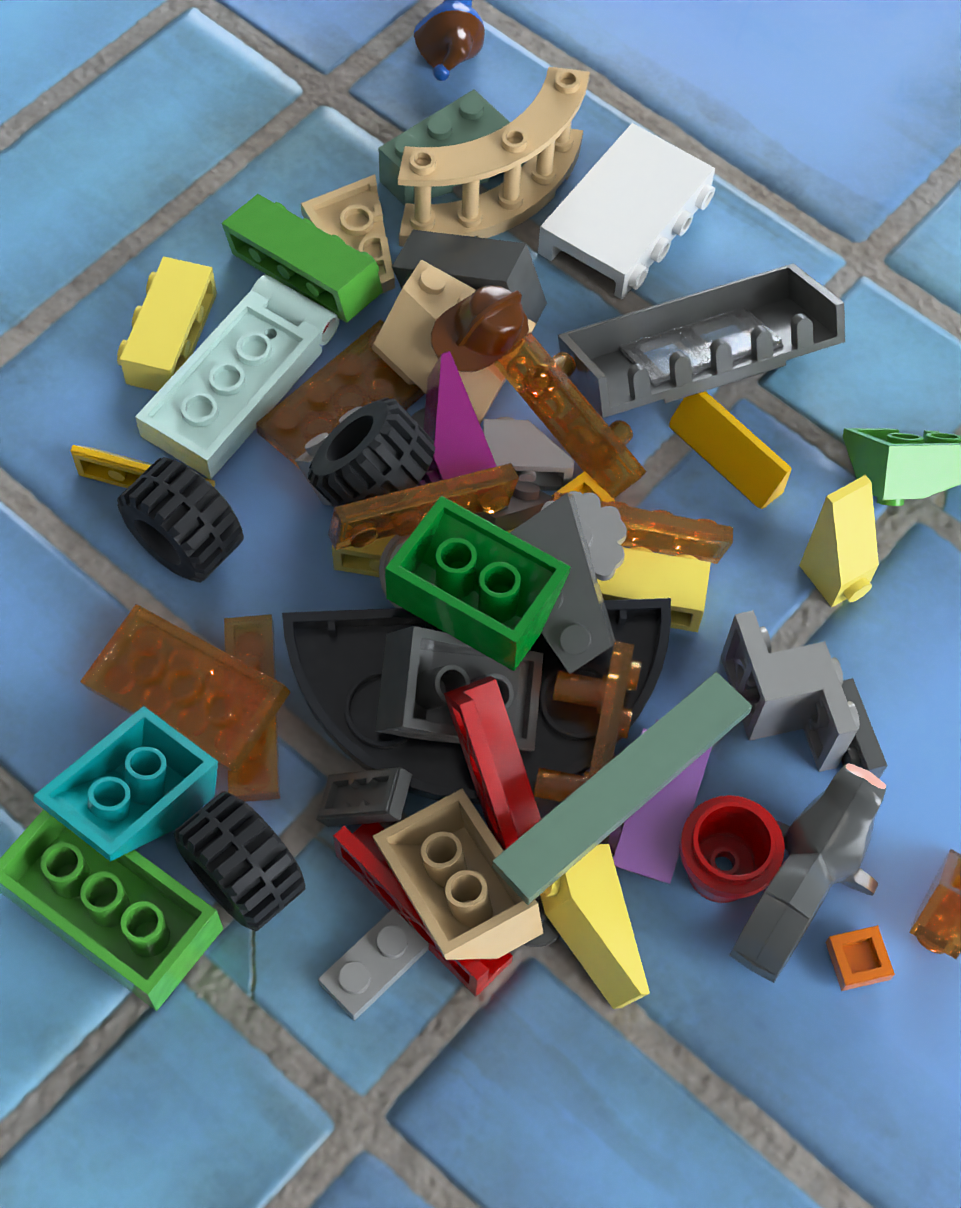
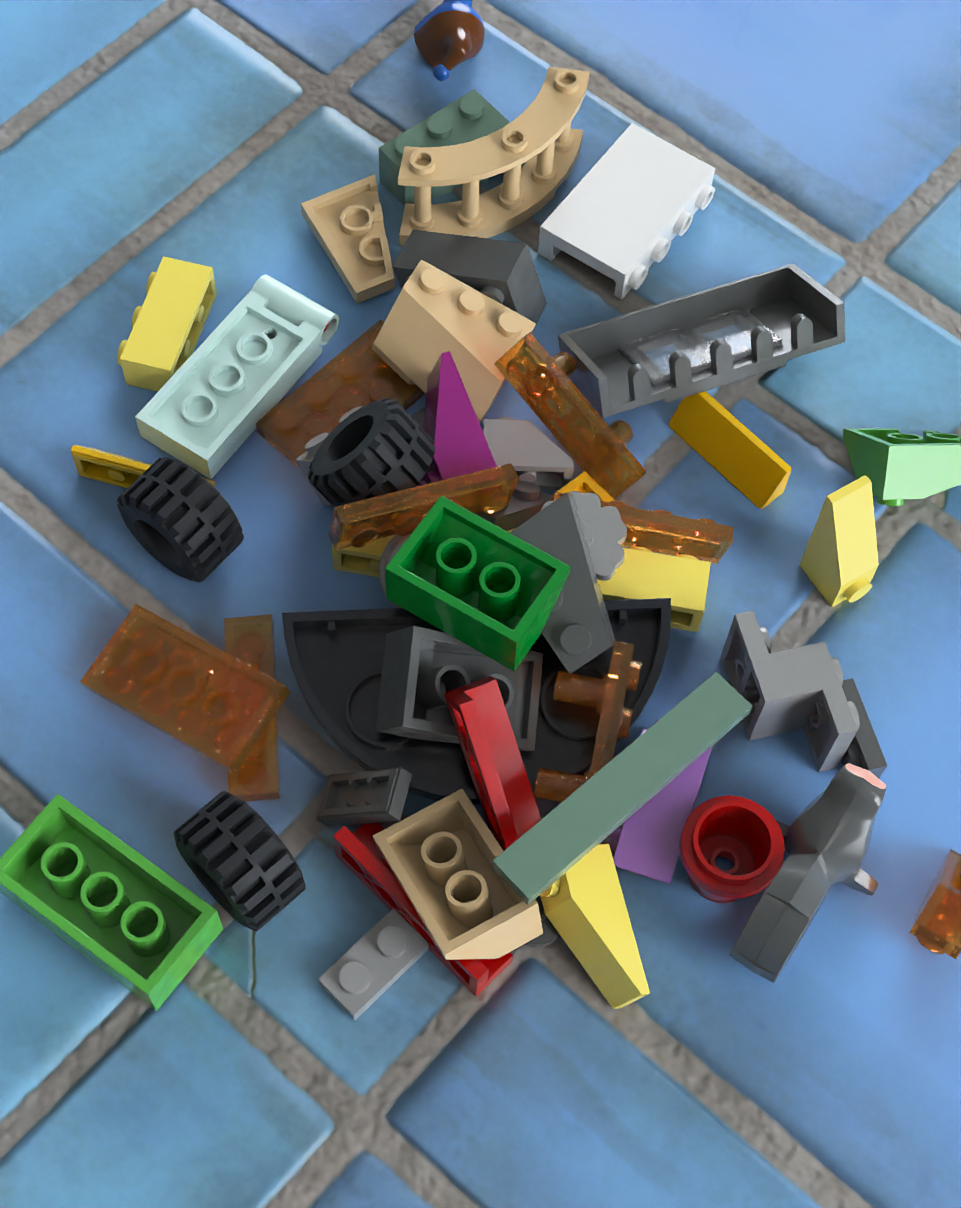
teal slope [34,706,218,862] -> none
bright green brick [221,194,383,323] -> none
reddish brown piece [431,285,529,372] -> none
orange plate [825,925,895,991] -> none

